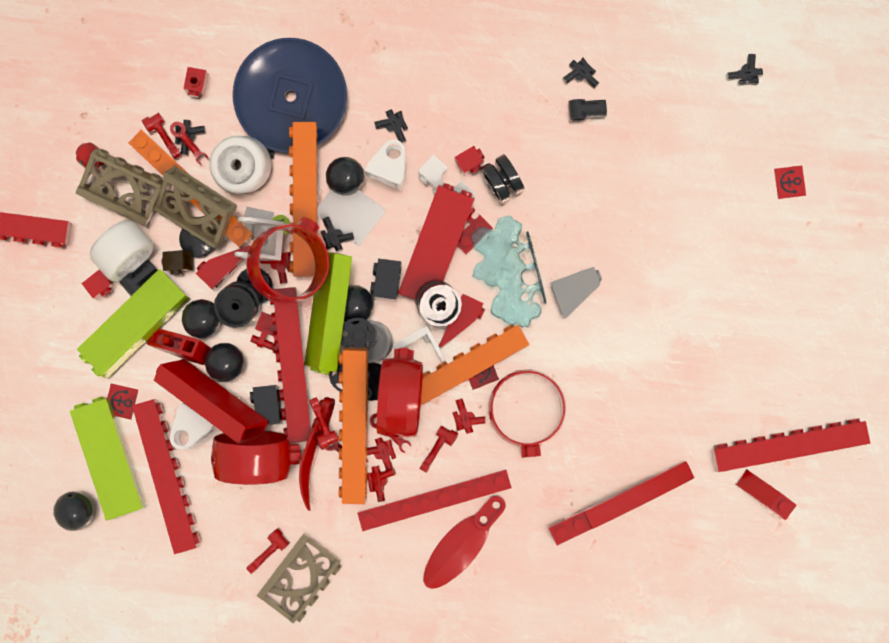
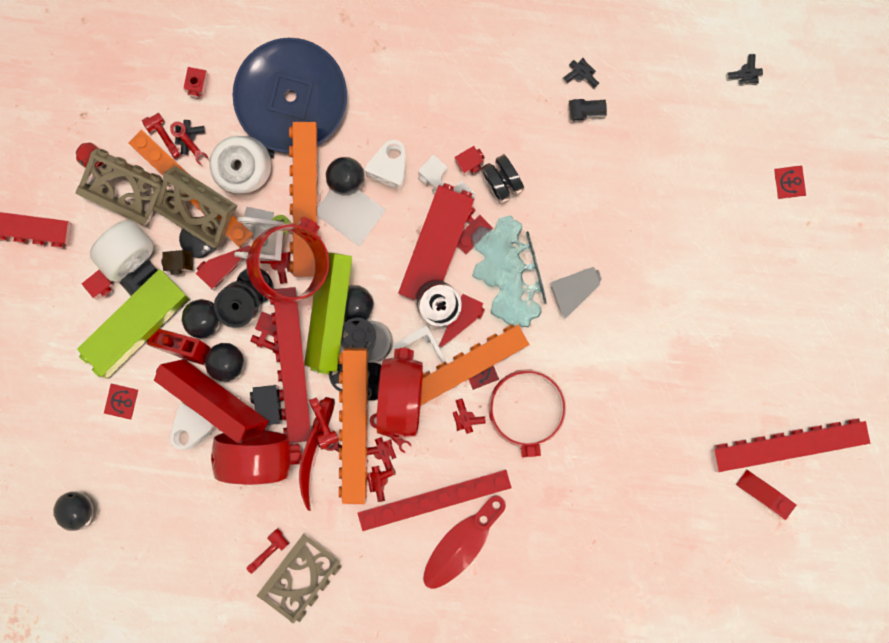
lime brick [69,396,146,521] -> none
red brick [132,399,201,555] -> none
black piece [320,216,354,252] -> none
black brick [370,258,402,303] -> none
black piece [374,109,408,143] -> none
red brick [419,425,459,473] -> none
red slope [548,461,695,546] -> none

